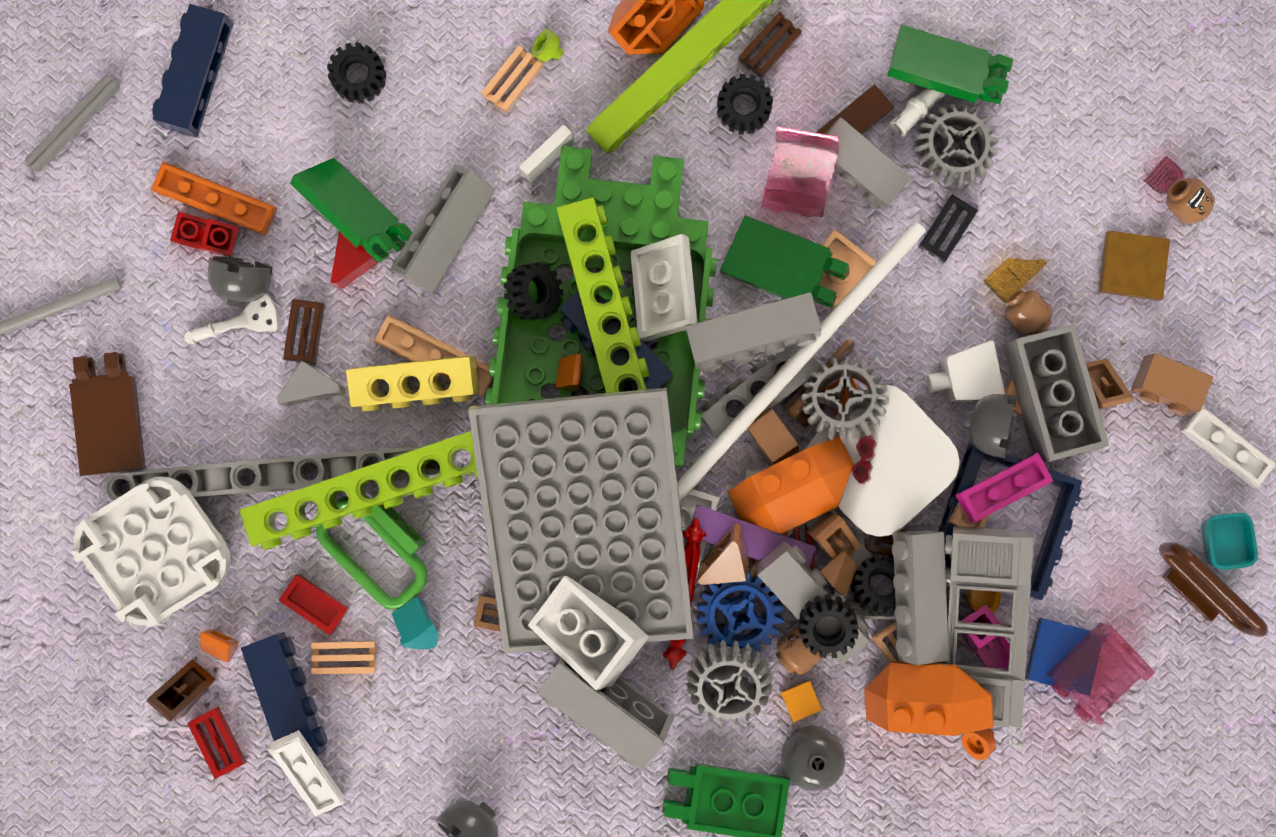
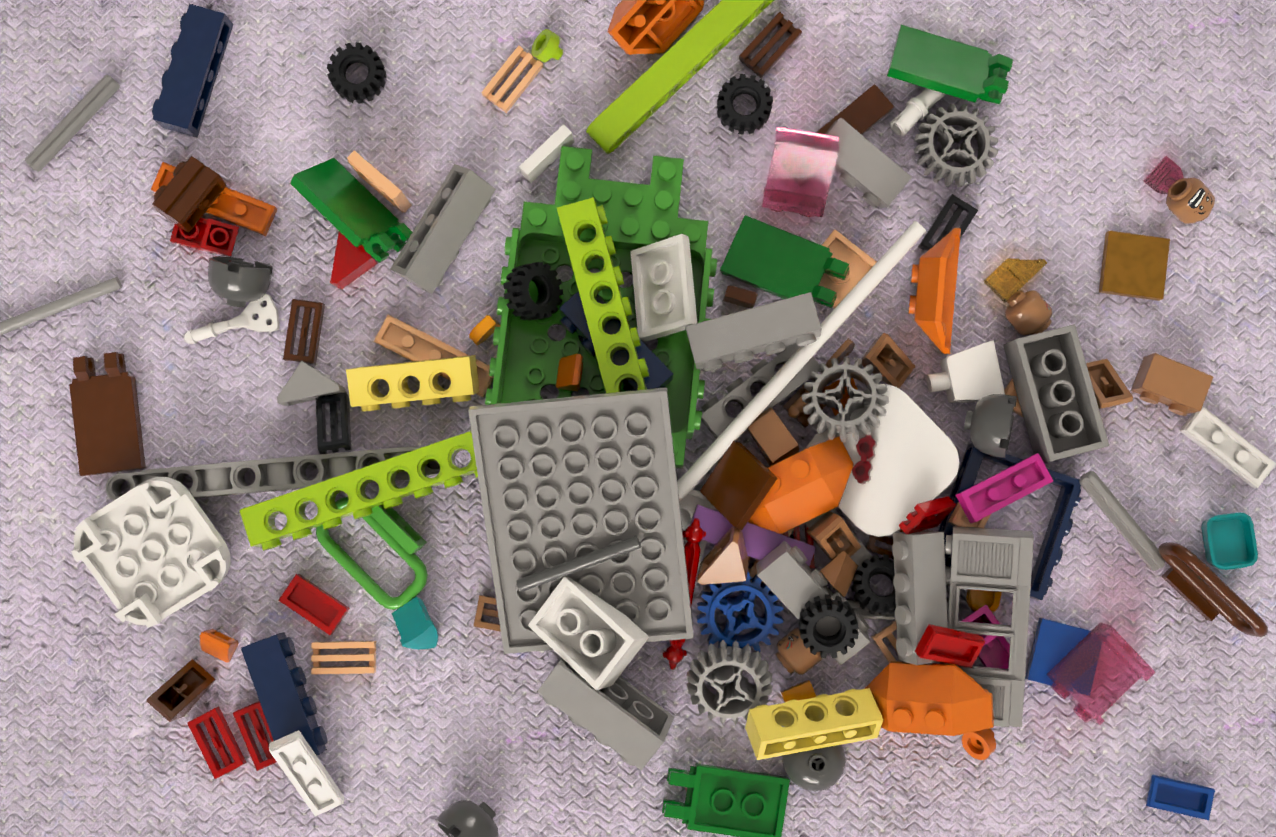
none -> reddish brown brick [152,156,227,233]
none -> red tile [233,701,277,771]
none -> black tile [316,392,352,454]
none -> light nougat tile [347,150,412,213]
none -> light orange tile [469,315,501,345]
none -> dark grey bar [516,536,641,592]
none -> reddish brown tile [700,441,777,530]
none -> reddish brown tile [723,285,758,309]
none -> light yellow brick [745,688,884,760]
none -> medium nougat slope [861,333,915,388]
none -> red tile [899,496,956,534]
none -> orange wedge [908,228,961,354]
none -> red tile [915,624,986,668]
none -> light grey axle [1079,471,1165,571]
none -> blue tile [1146,774,1215,820]

